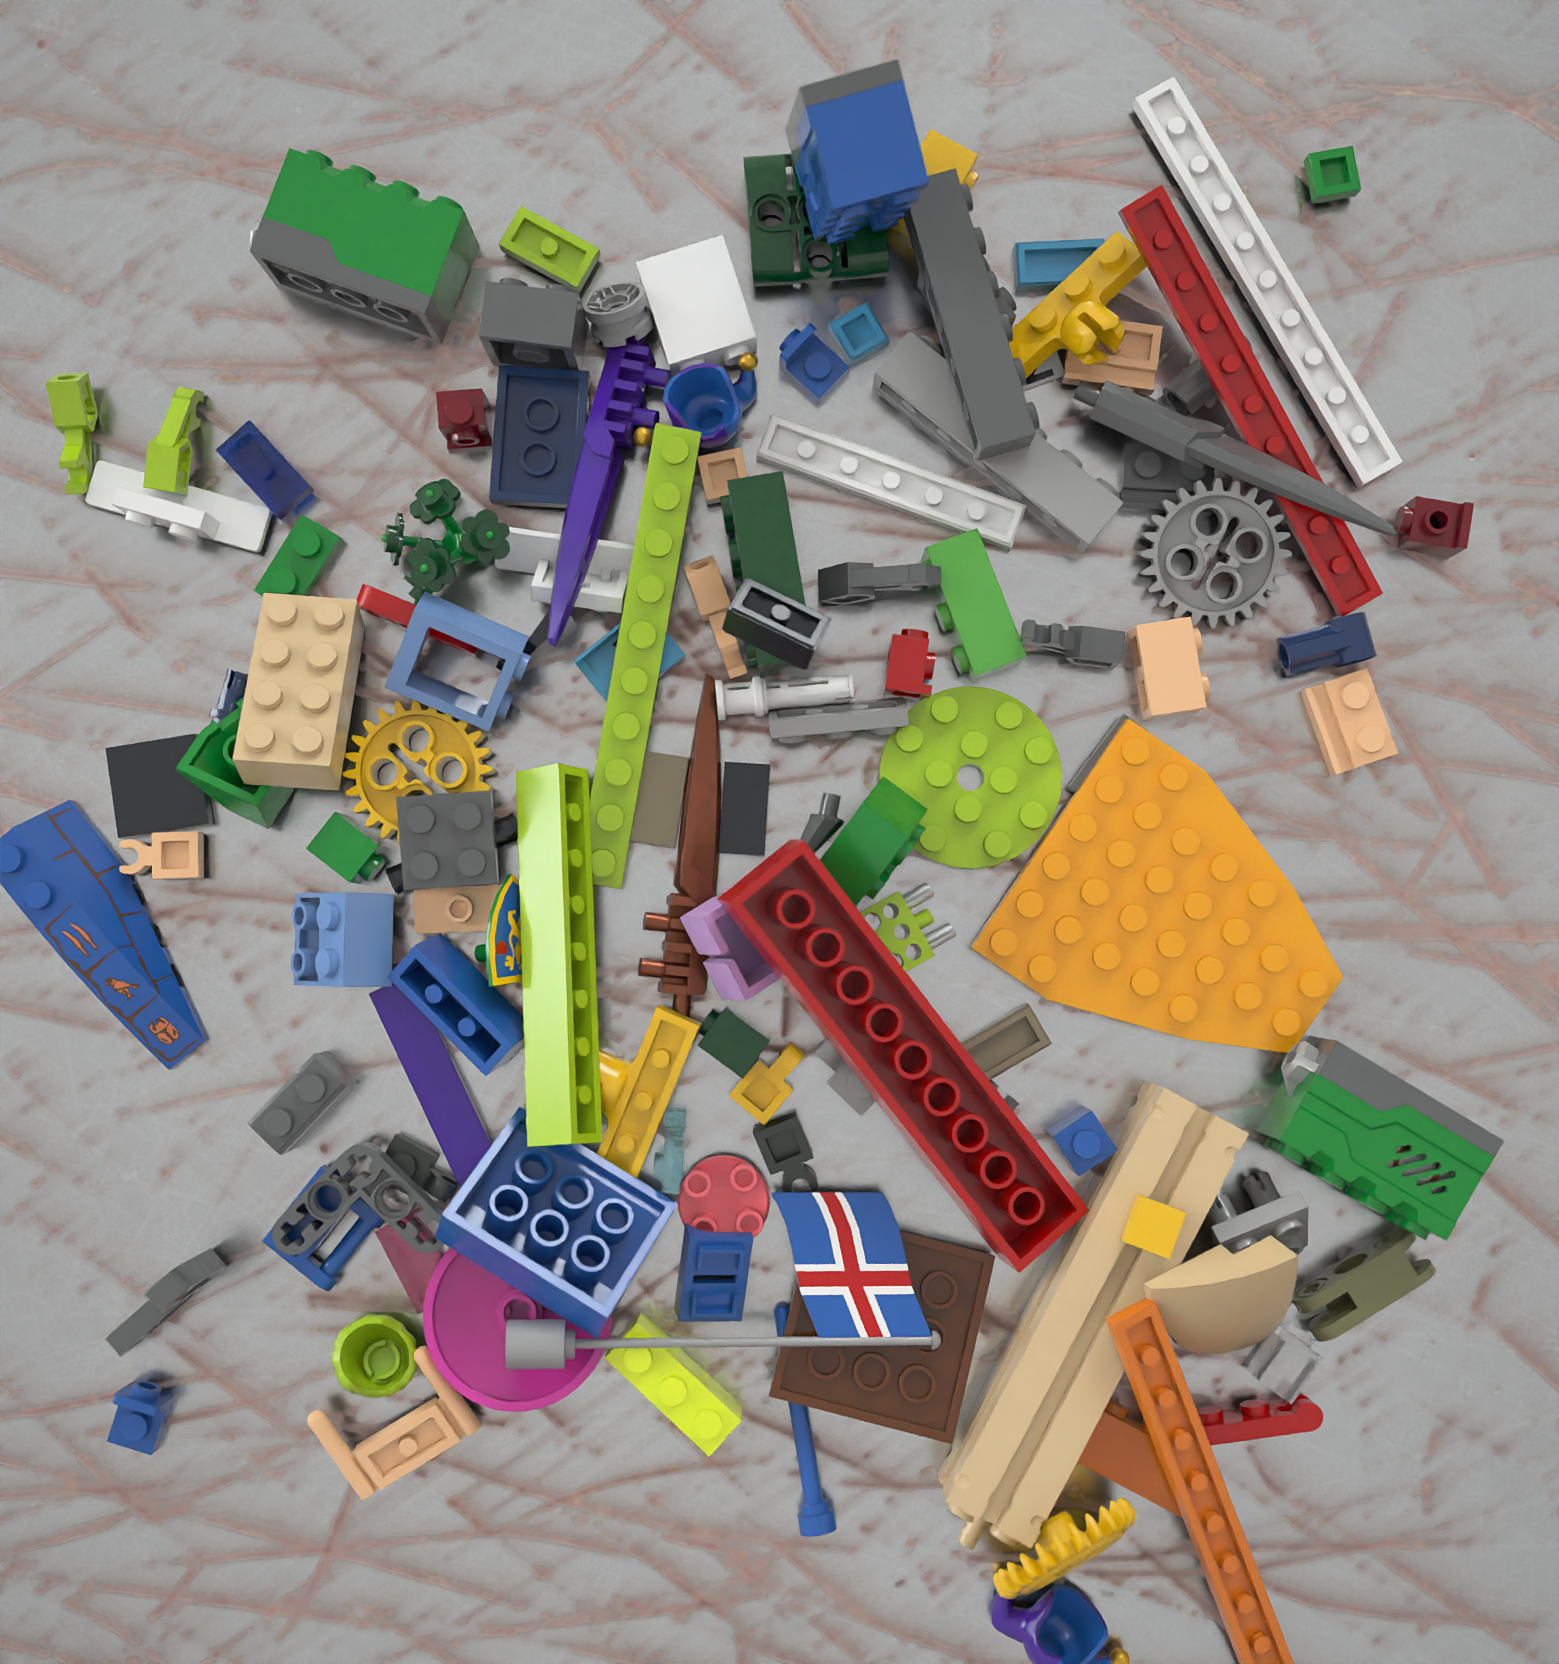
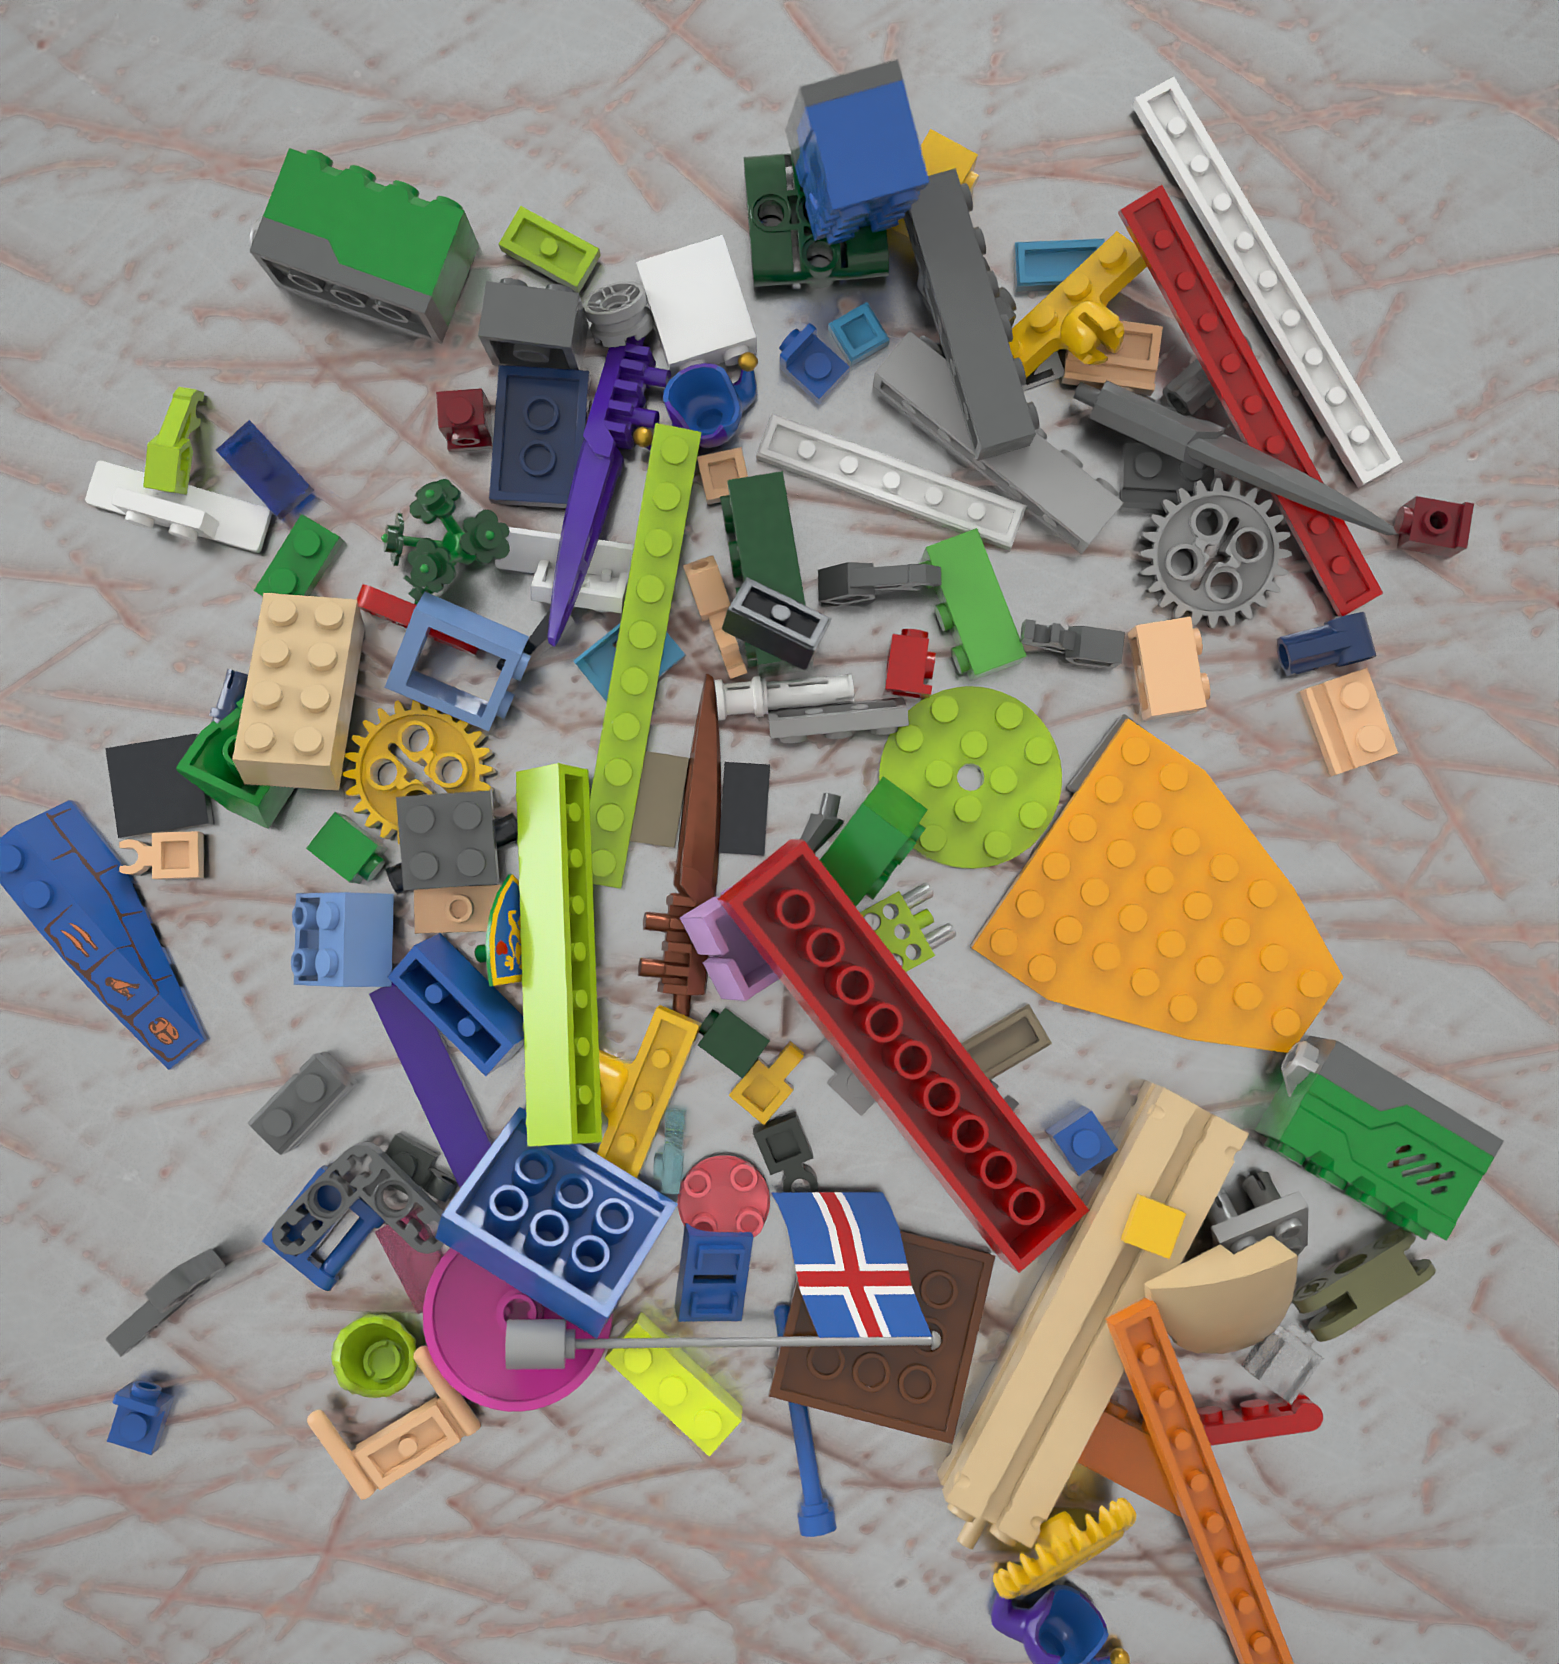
lime piece [46,372,98,495] -> none
green plate [1304,146,1361,204] -> none

